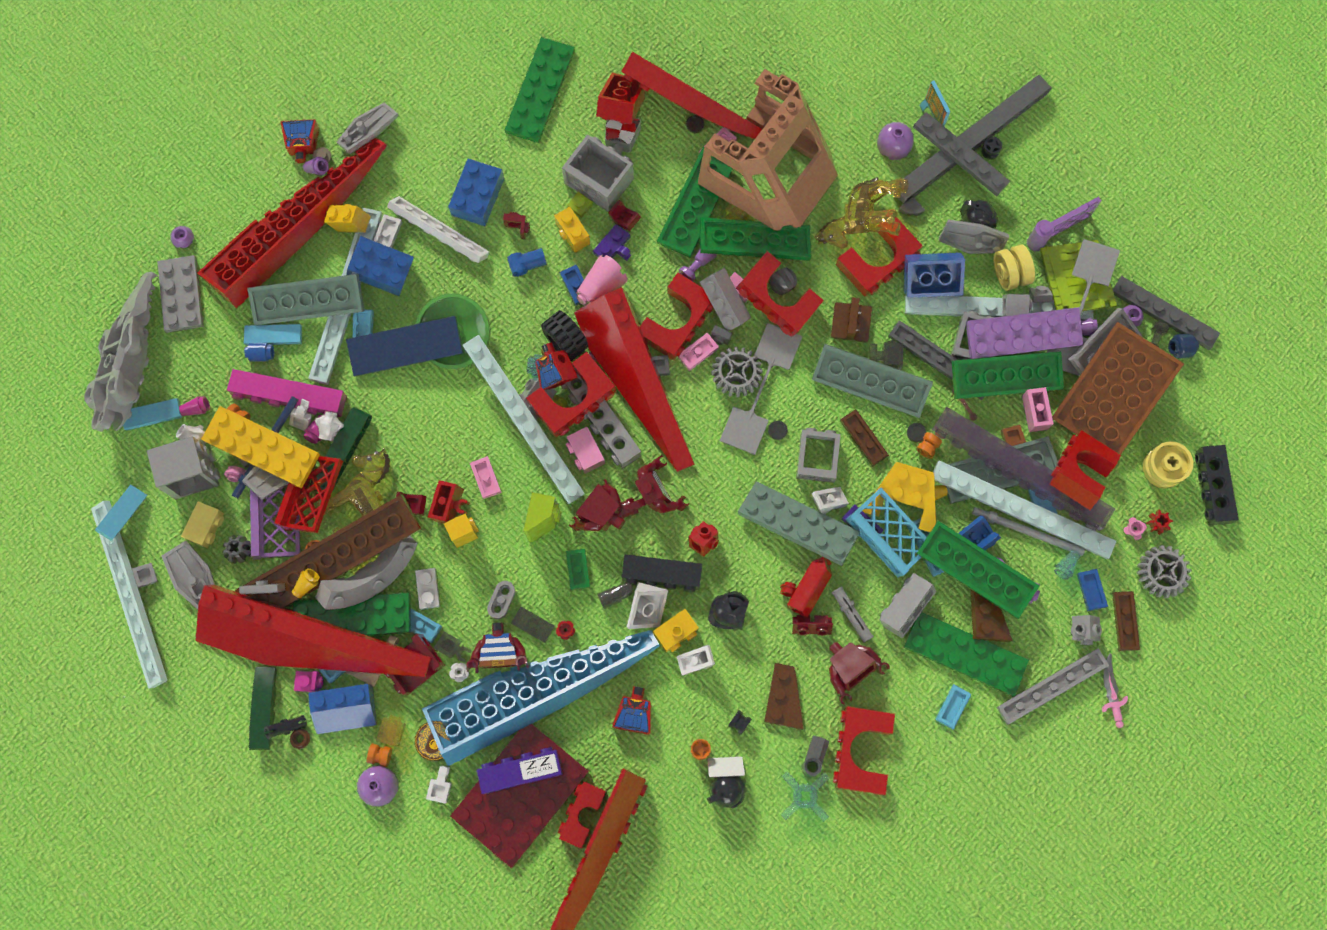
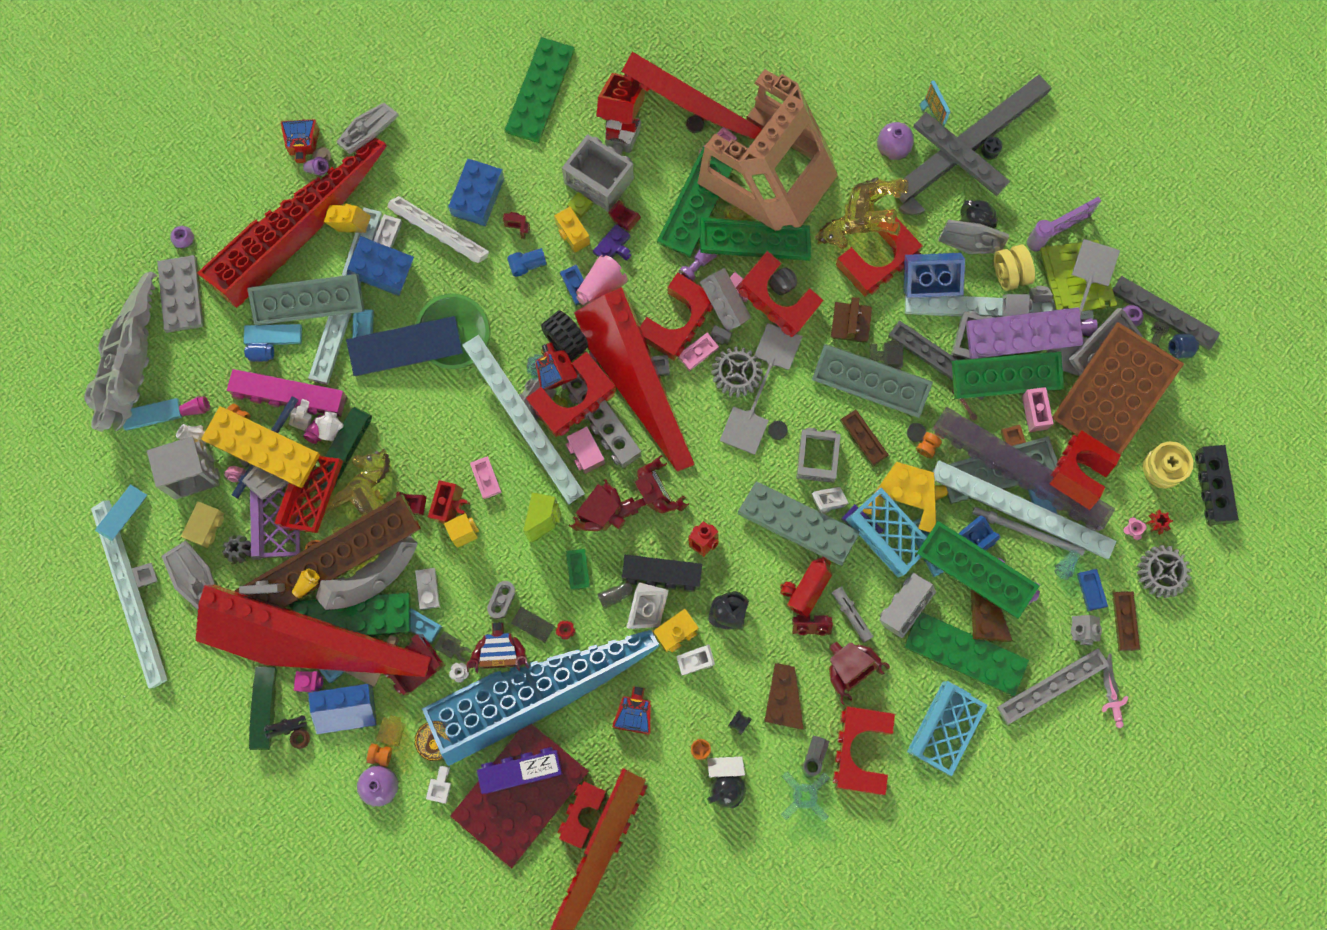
none -> medium azure fence [907,681,987,776]

